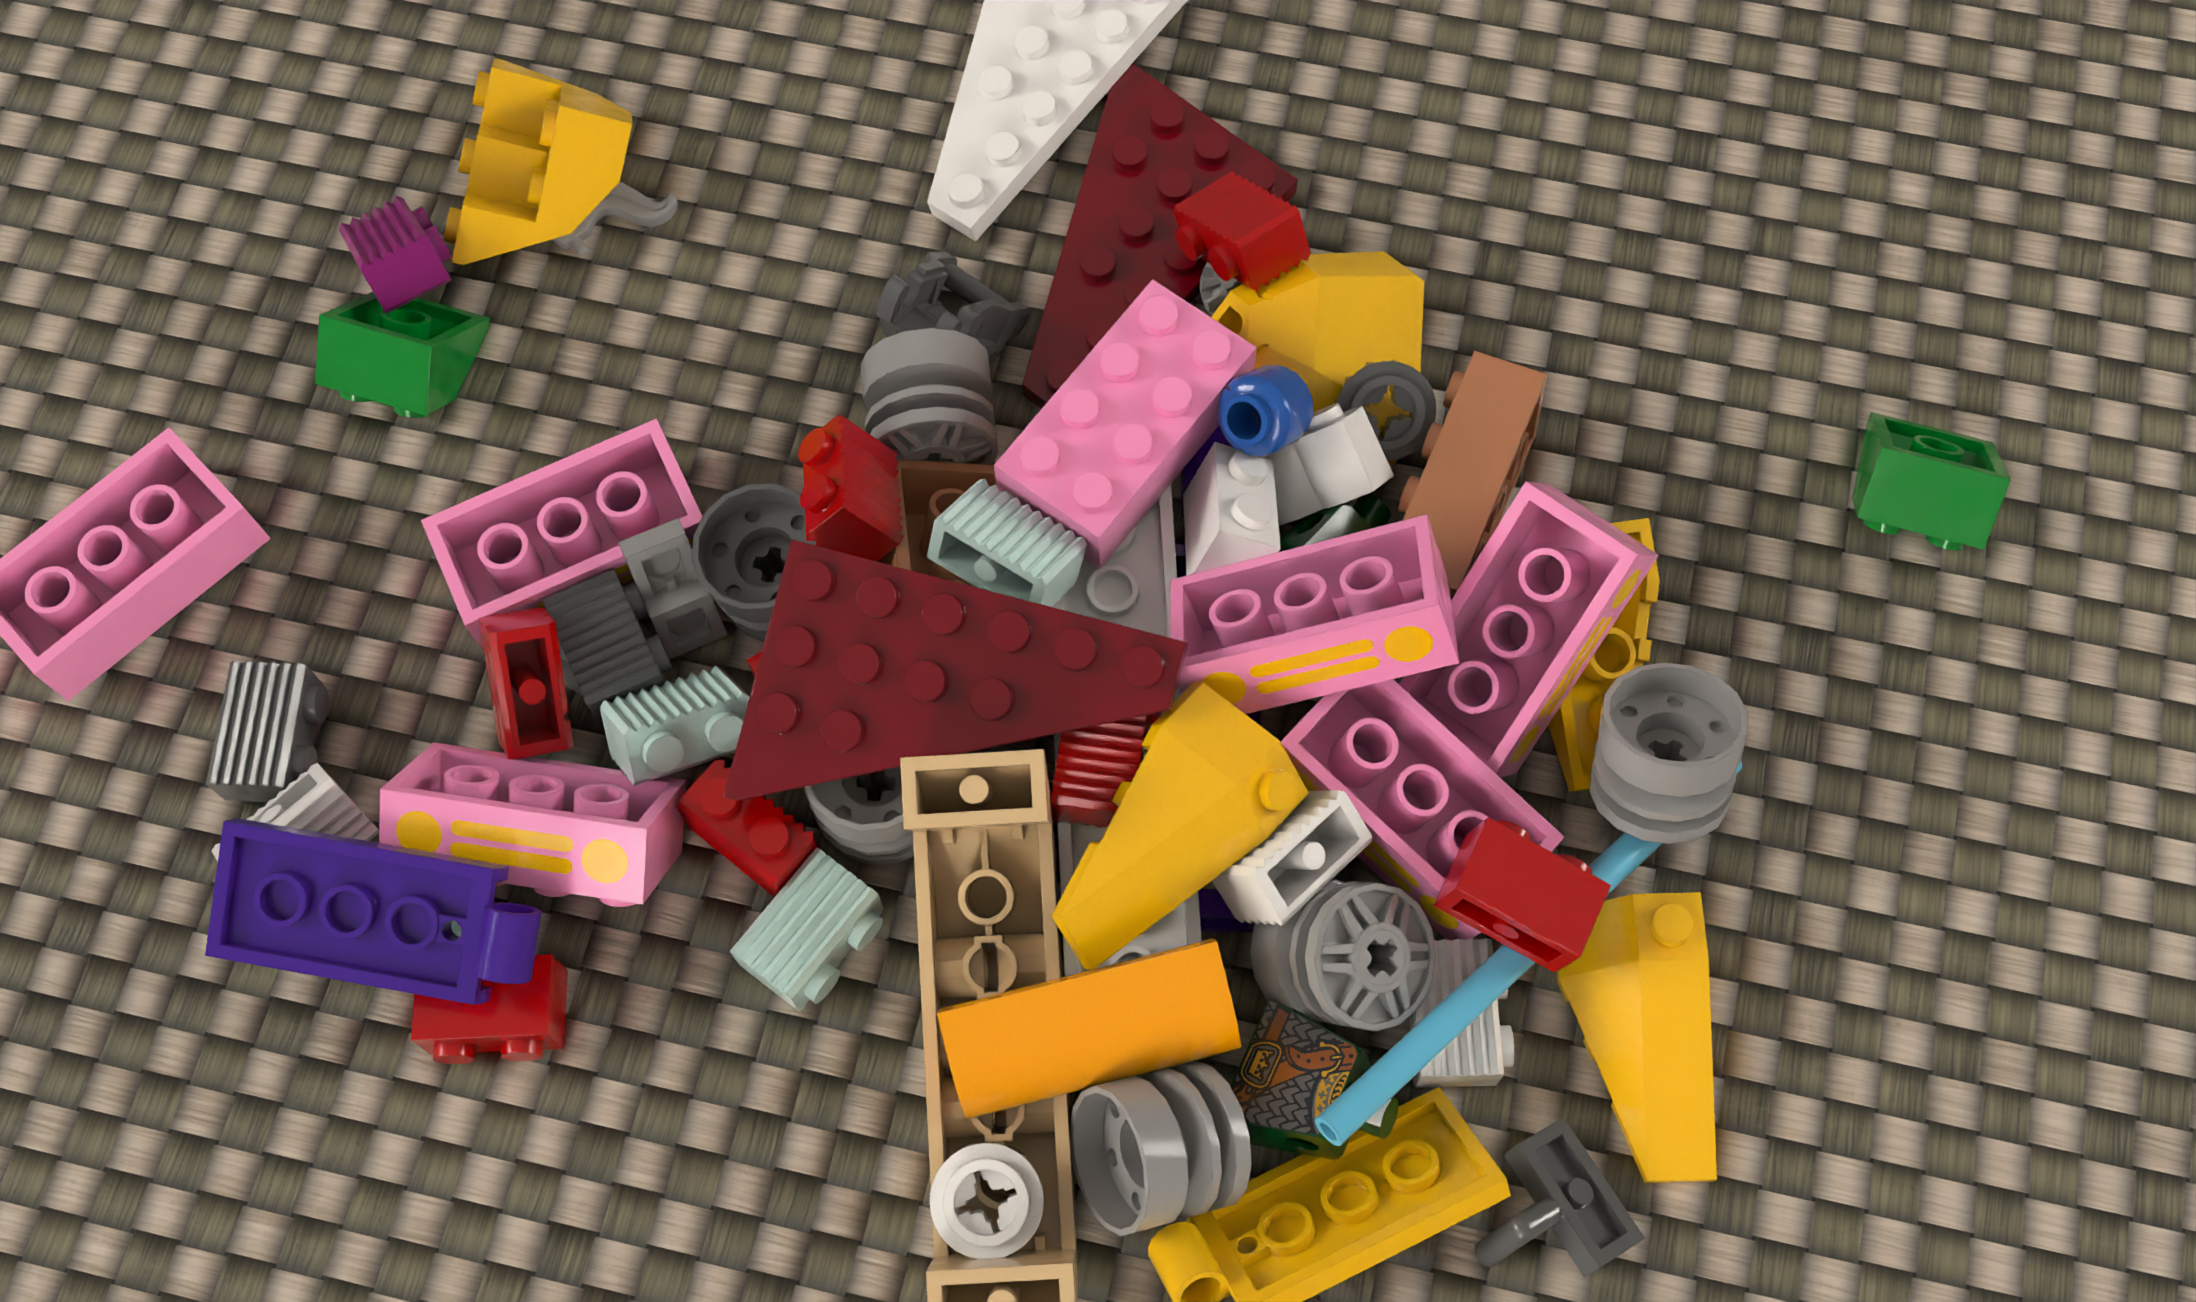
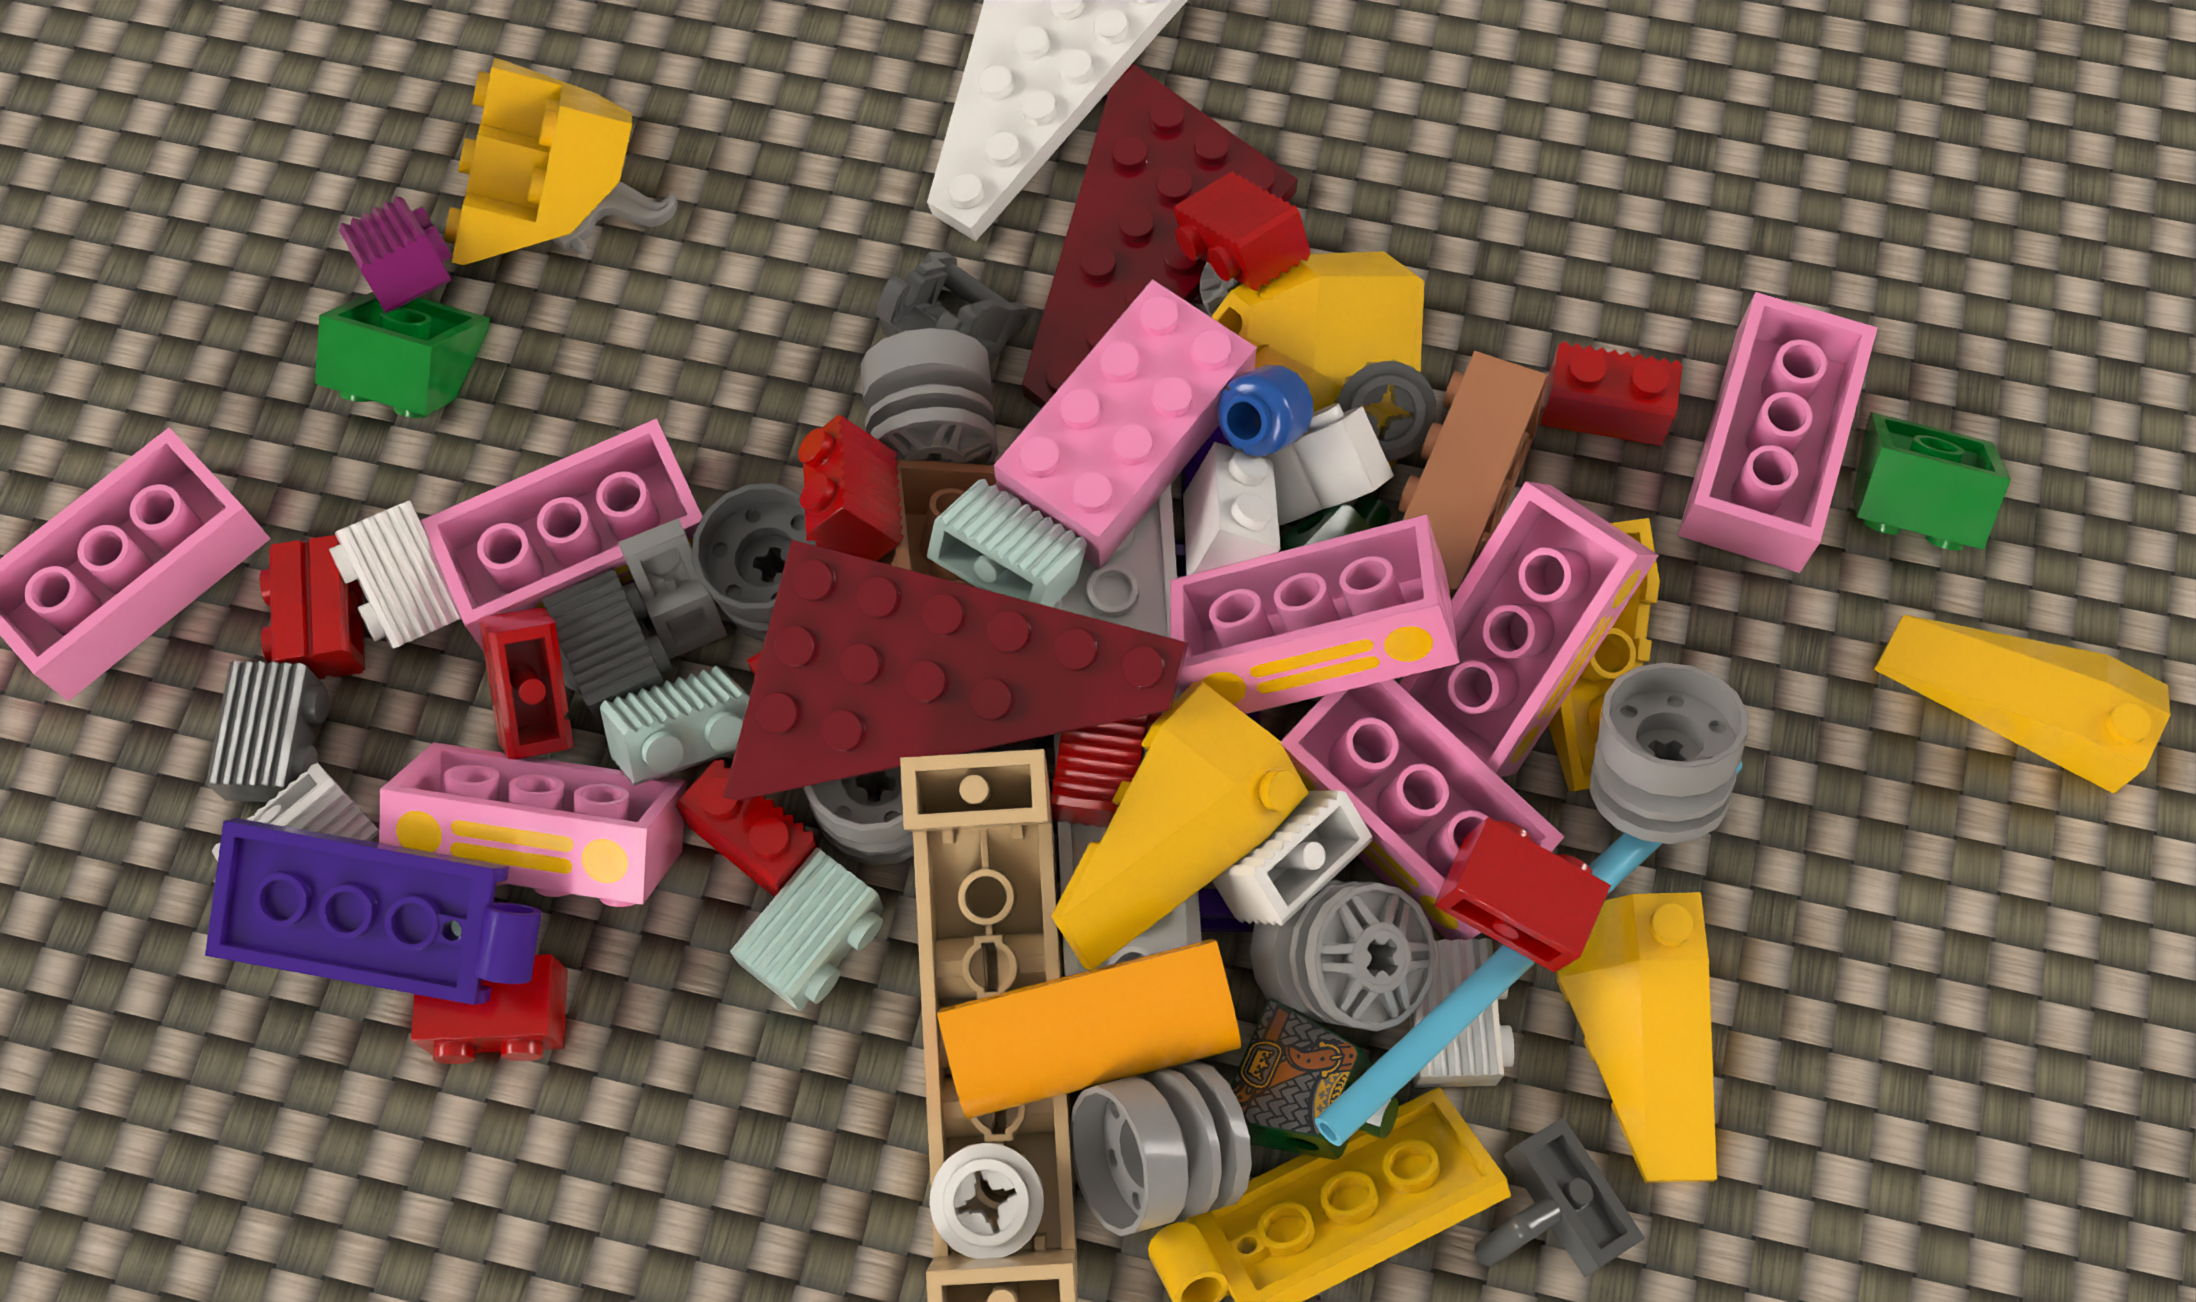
none -> red brick [259,535,365,680]
none -> white brick [329,500,461,649]
none -> red brick [1540,341,1683,446]
none -> bright pink brick [1677,292,1878,573]
none -> yellow wedge [1874,615,2171,794]

